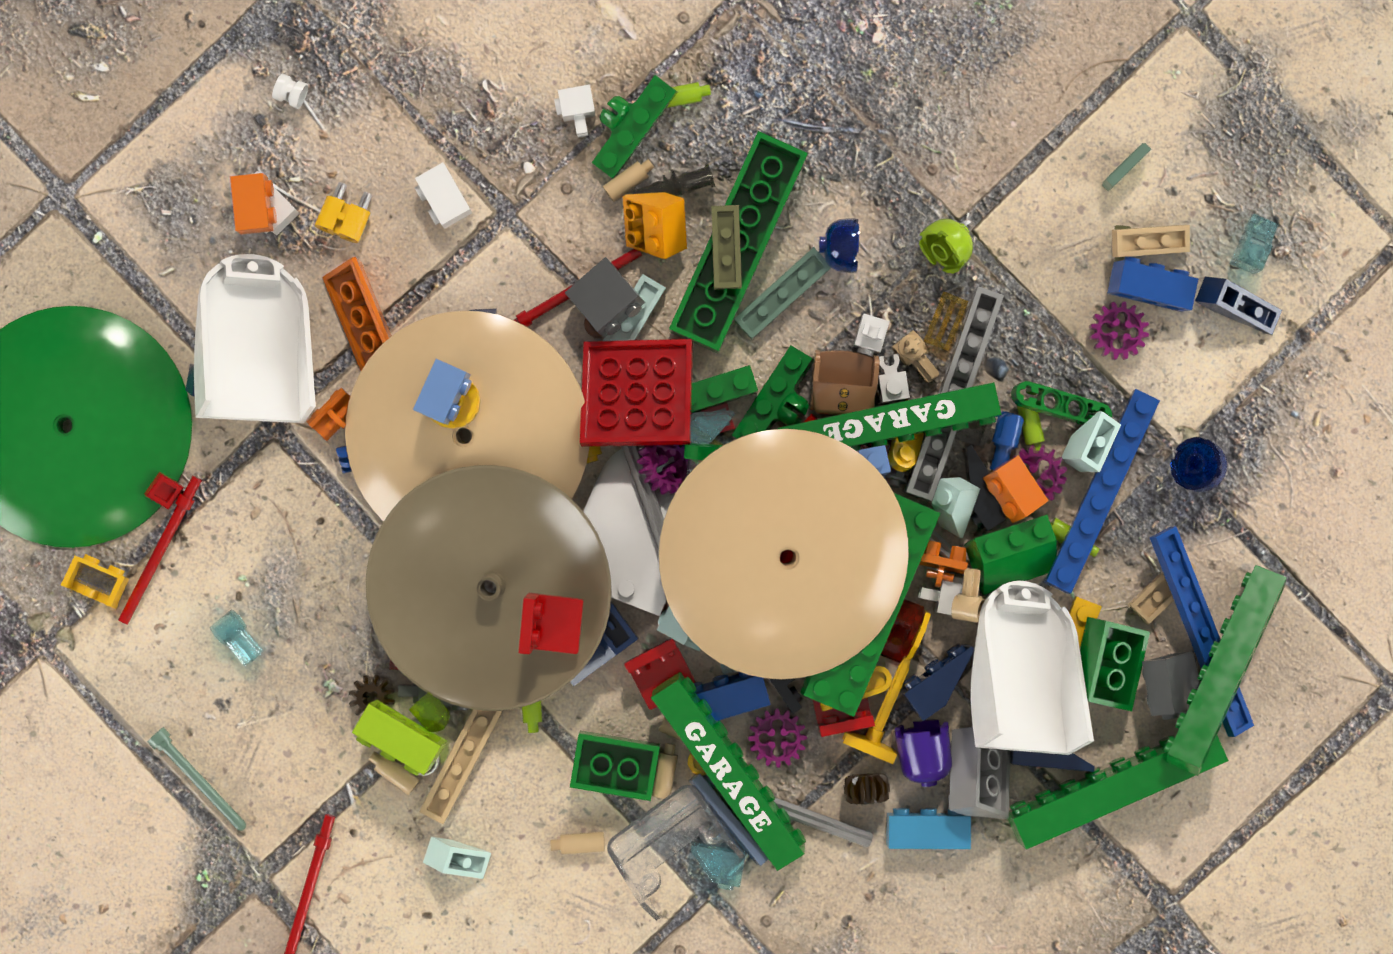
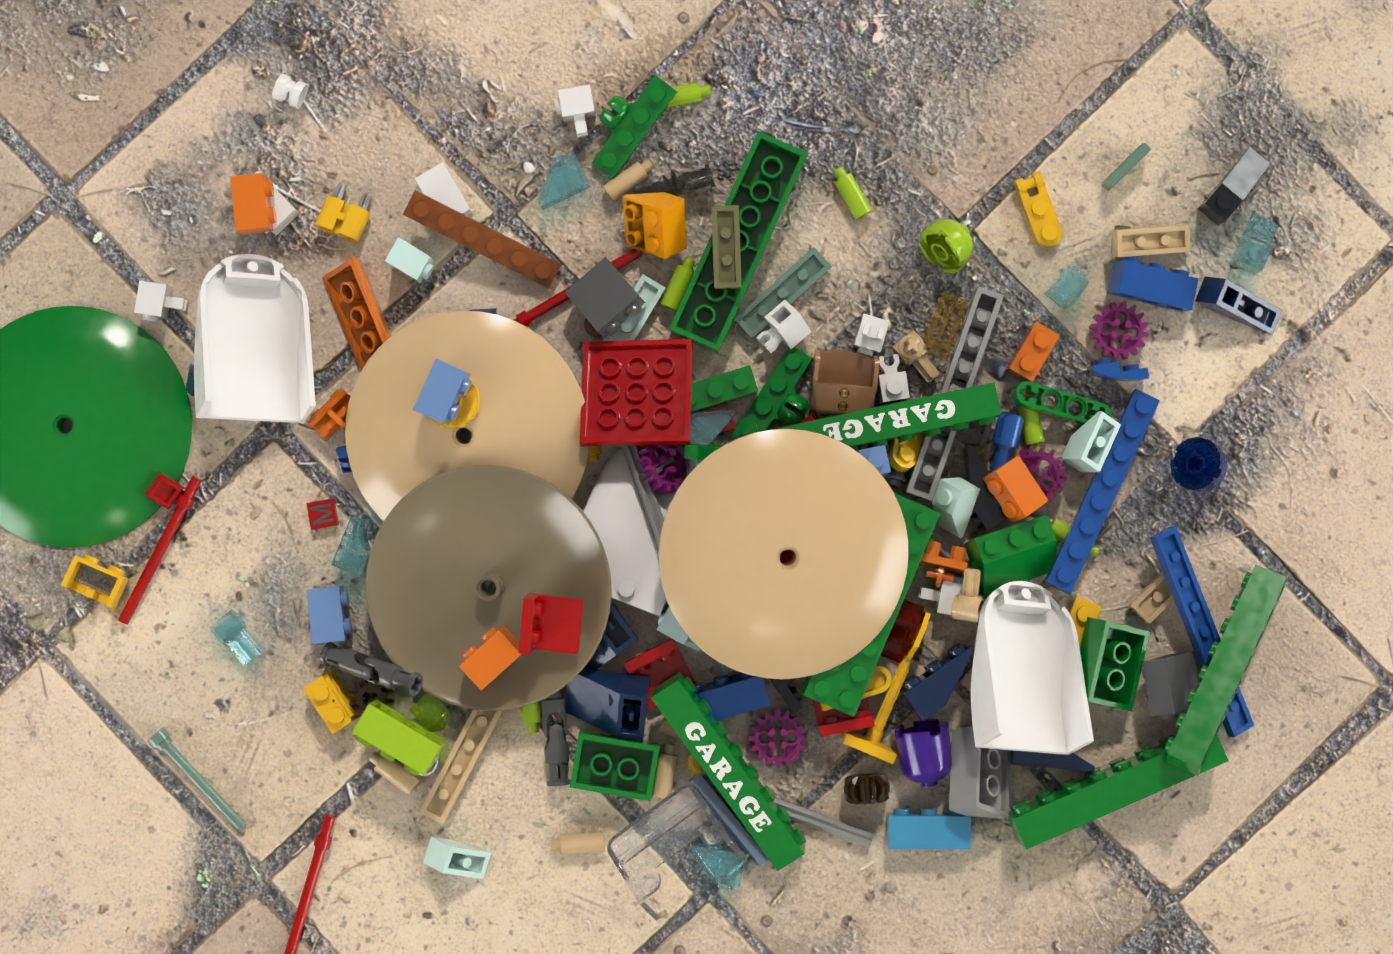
clear blue cylinder [819,218,859,273] -> none
none -> white brick [134,280,189,323]
none -> yellow window [303,670,363,734]
none -> red tile [306,498,339,530]
none -> medium blue brick [307,586,352,644]
none -> dark grey piece [320,642,423,697]
none -> clear light blue arch [331,515,371,578]
none -> light aqua slope [385,237,434,283]
none -> dark orange plate [403,190,561,288]
none -> orange brick [459,625,522,691]
none -> clear light blue slope [538,153,591,210]
none -> dark grey piece [541,689,571,786]
none -> dark blue slope [565,669,650,740]
none -> lime cylinder [660,257,695,312]
none -> white brick [756,300,811,353]
none -> lime cylinder [833,167,873,220]
none -> orange brick [1005,322,1060,382]
none -> yellow plate [1014,171,1062,248]
none -> clear light blue slope [1044,265,1089,310]
none -> blue slope [1087,358,1149,381]
none -> slope [1197,147,1270,225]

